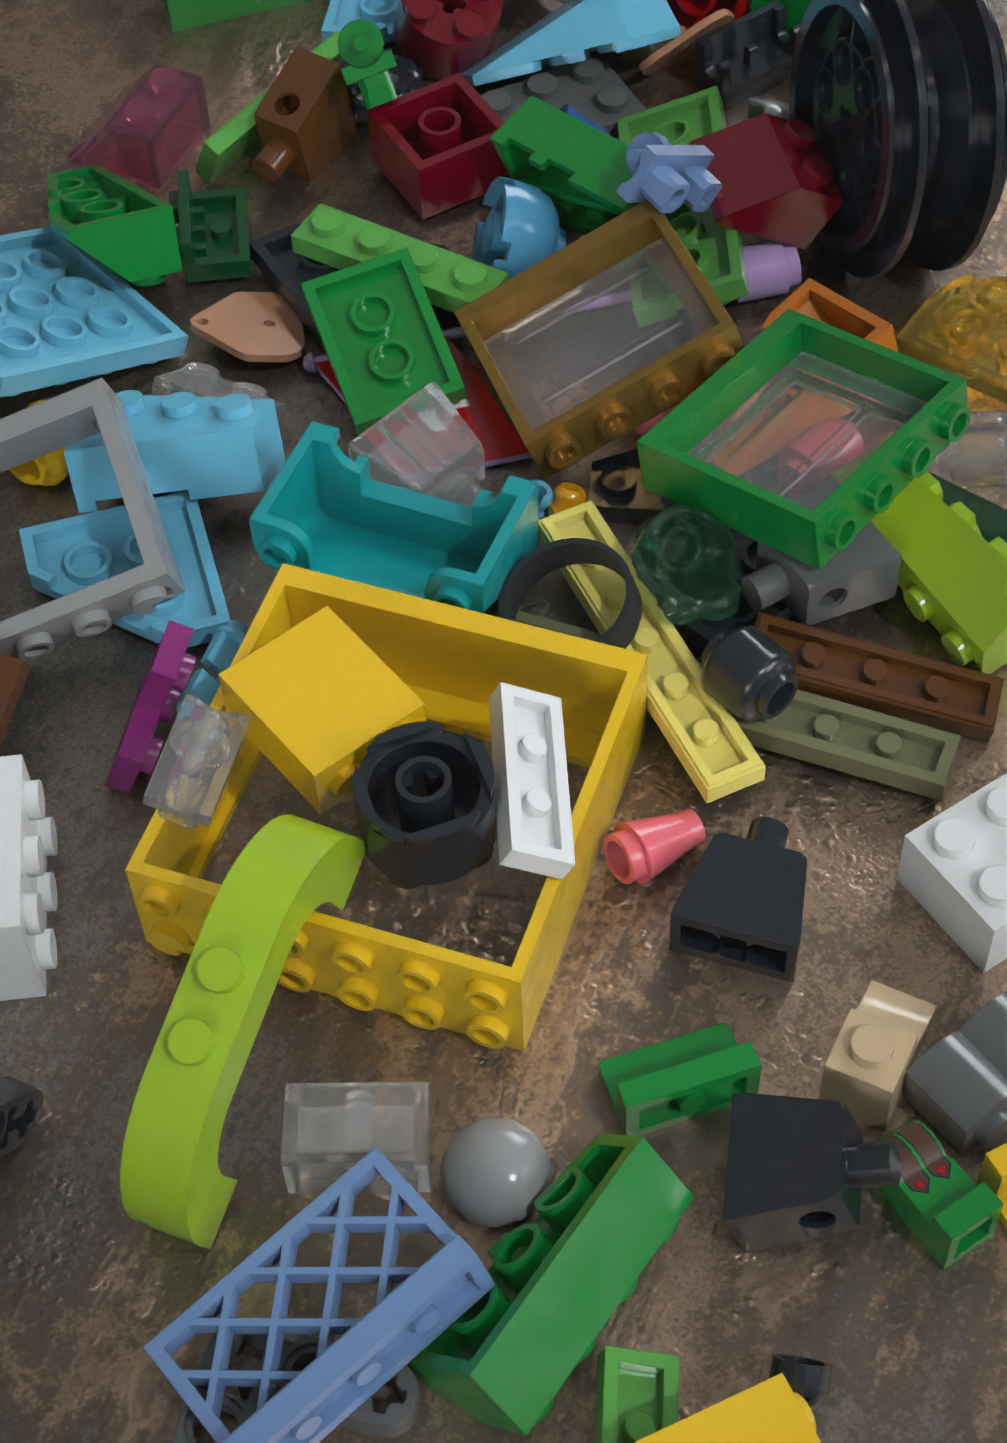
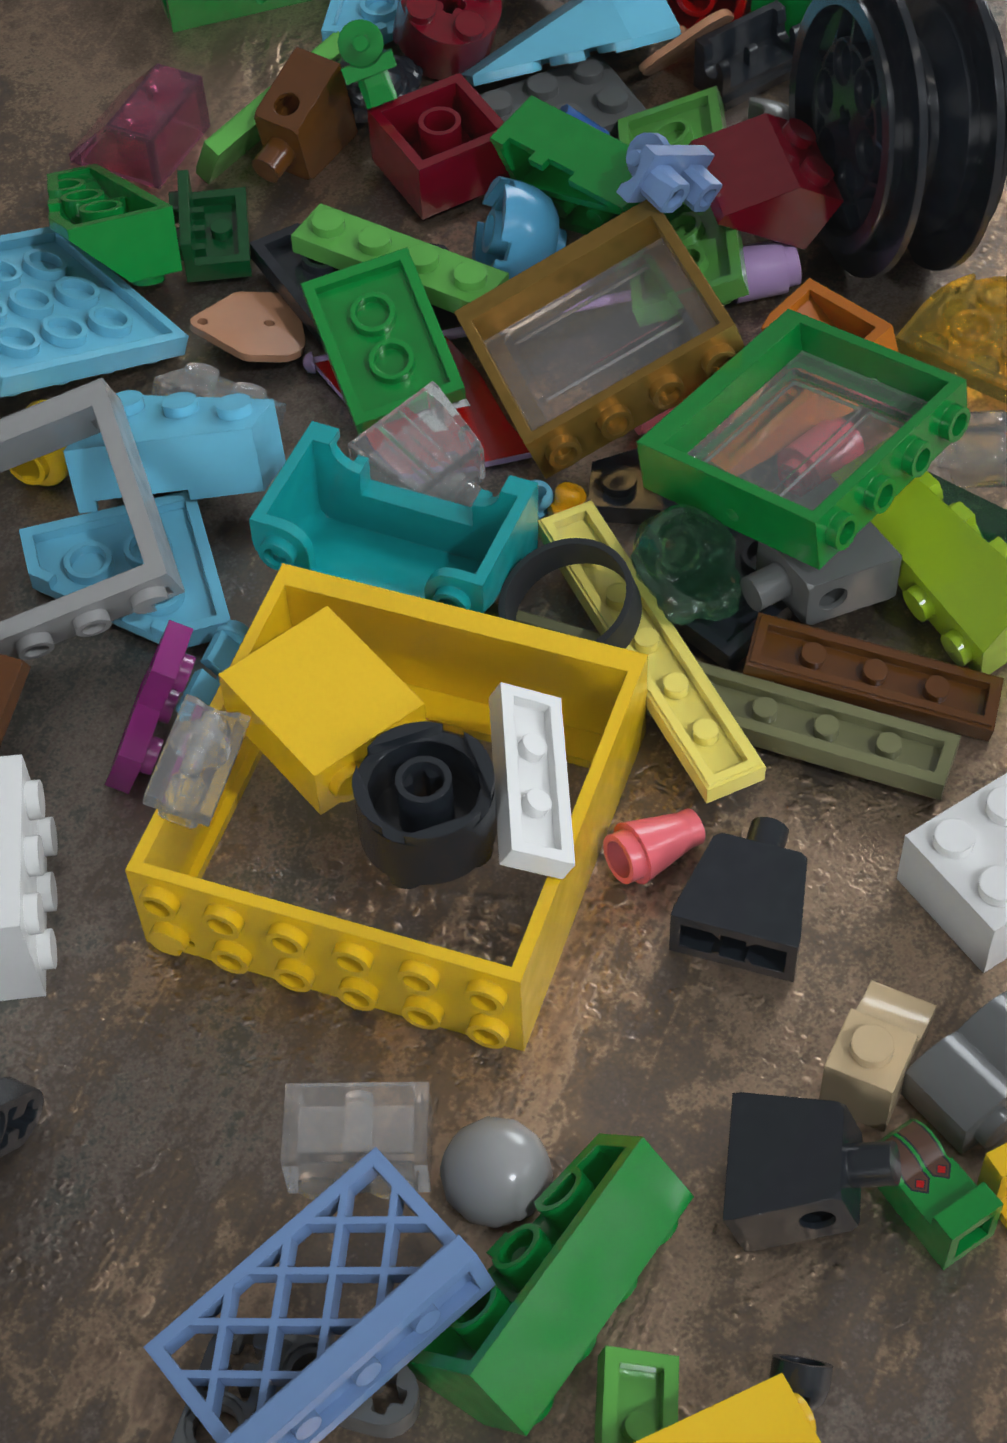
lime arch [120,814,366,1249] -> none
green panel [599,1023,762,1136] -> none
black head [701,626,799,722] -> none

